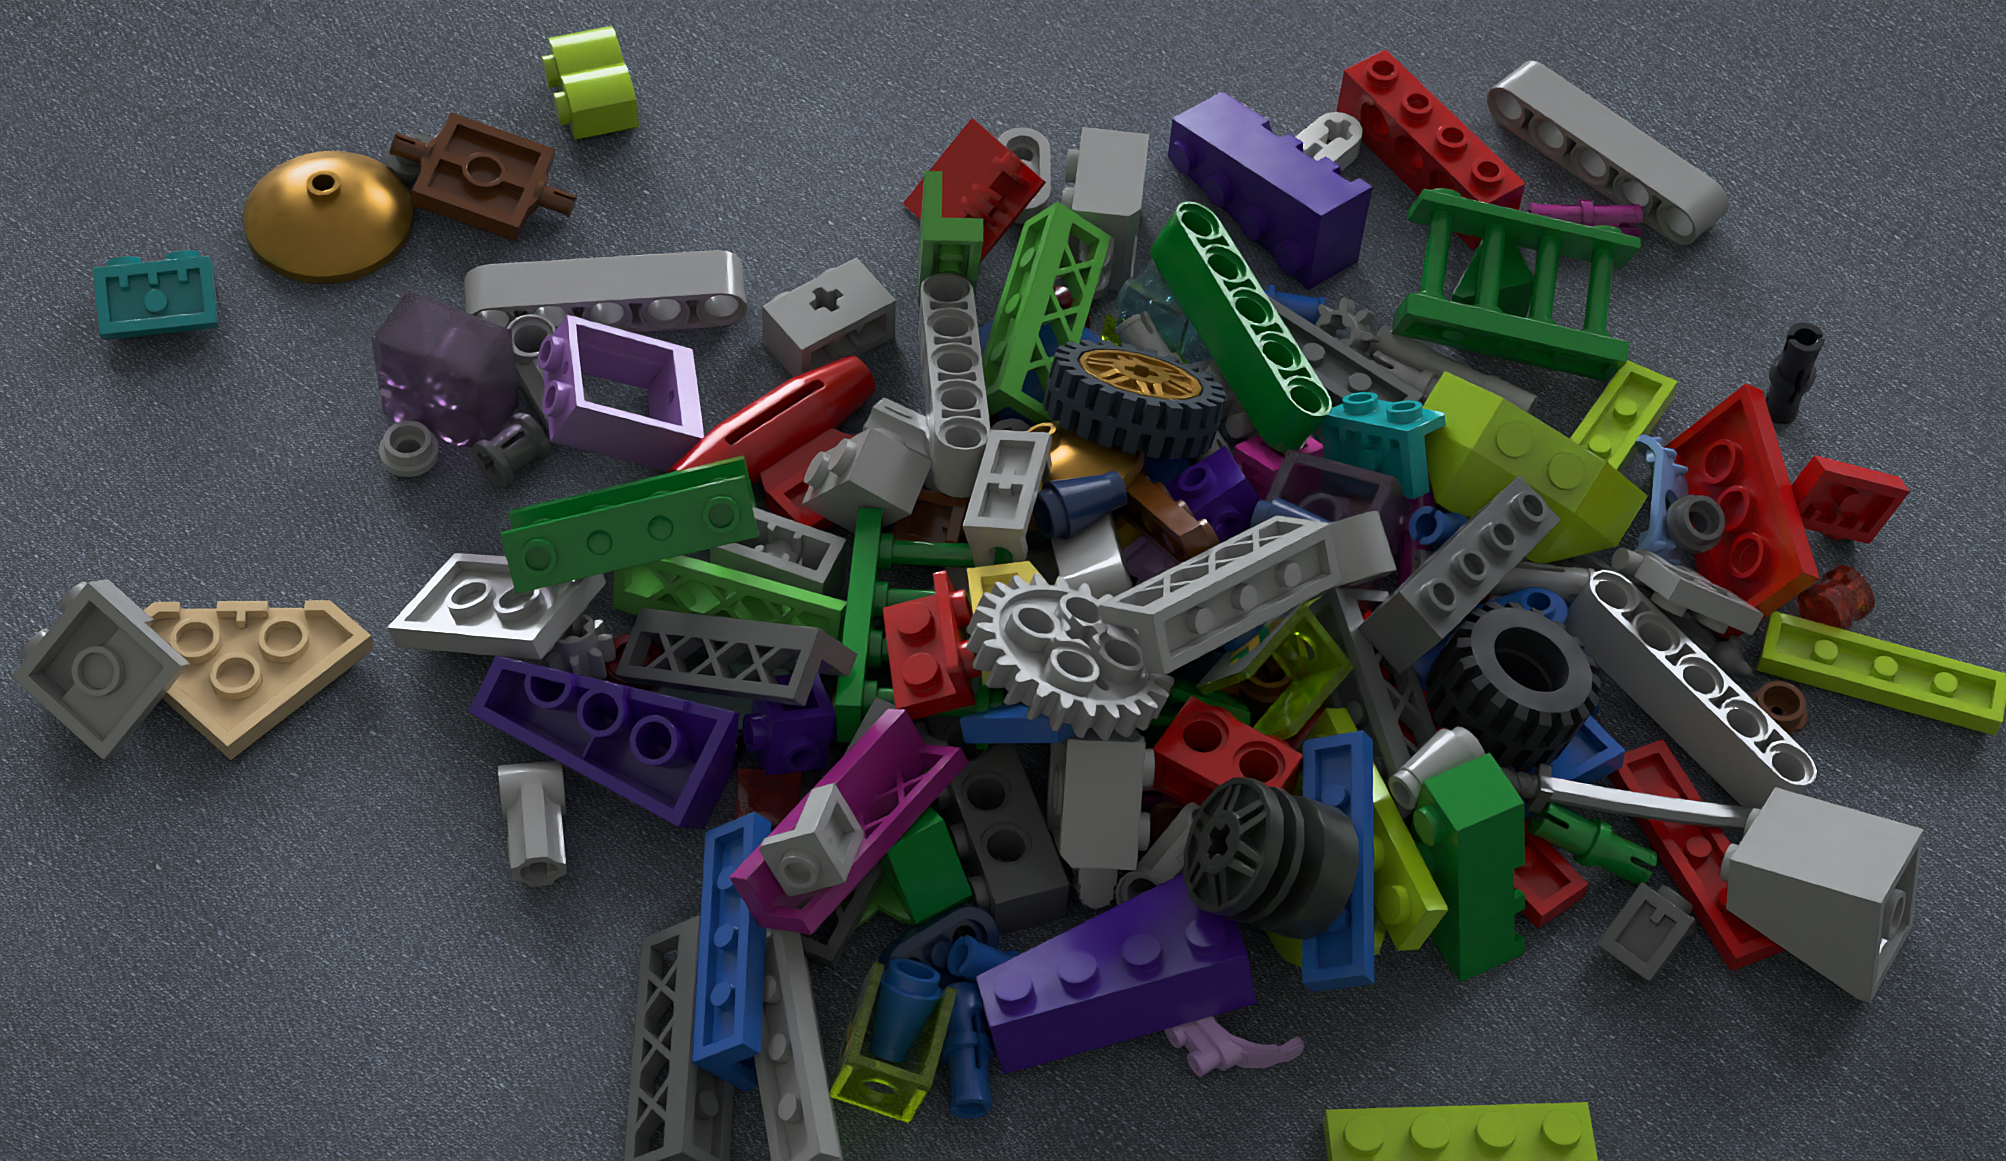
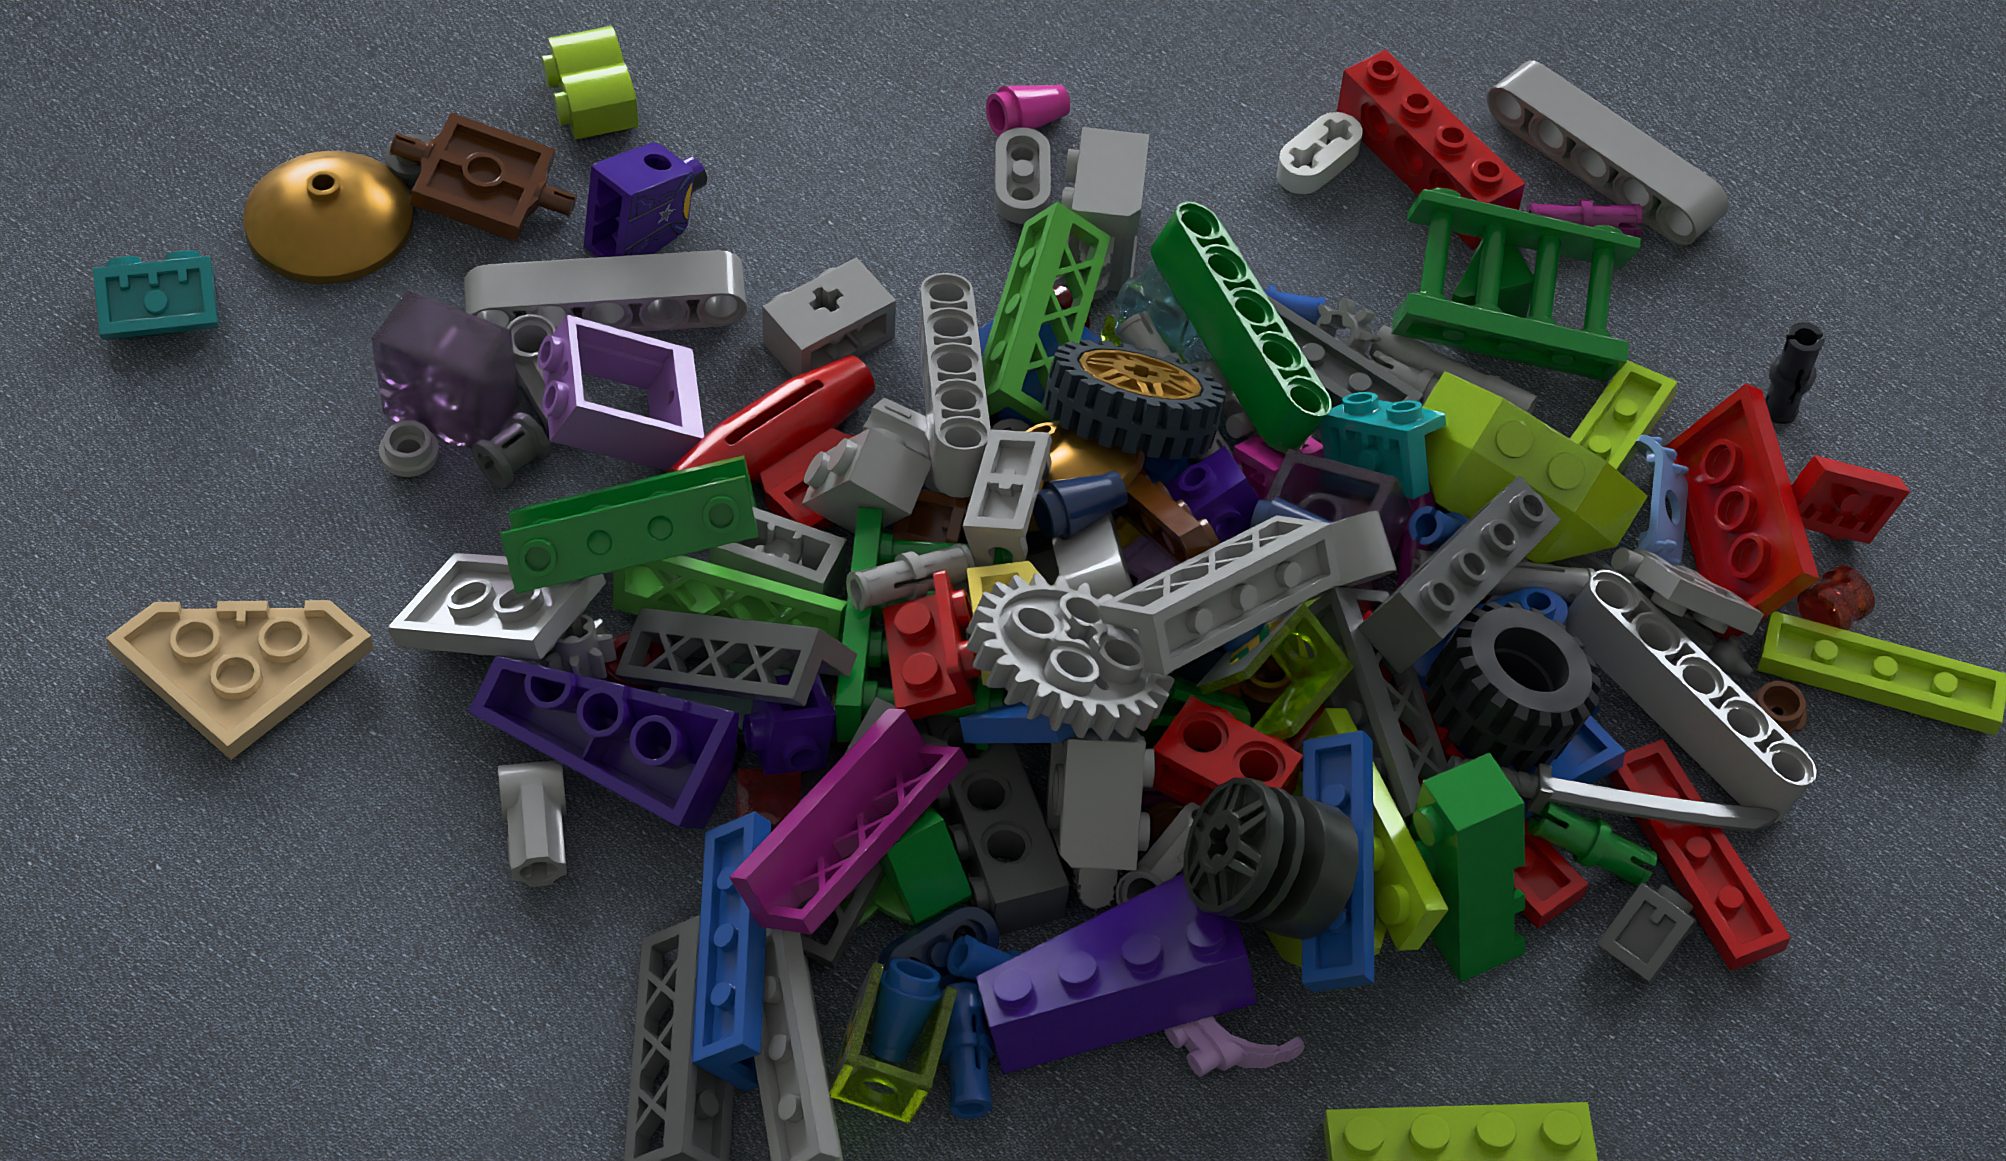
light grey plate [11,579,190,760] -> none
light grey bracket [759,783,864,896] -> none
red hinge [903,118,1046,263] -> none
bright green fence [918,171,983,304] -> none
dark purple wedge [1168,91,1373,290] -> none
light grey cone [1389,727,1485,810] -> none
dark grey plate [1666,495,1725,554] -> none
light grey slope [1720,787,1924,1003] -> none
none -> dark purple torso [583,142,707,258]
none -> light grey pin [846,543,975,611]
none -> dark pink cone [986,84,1070,136]

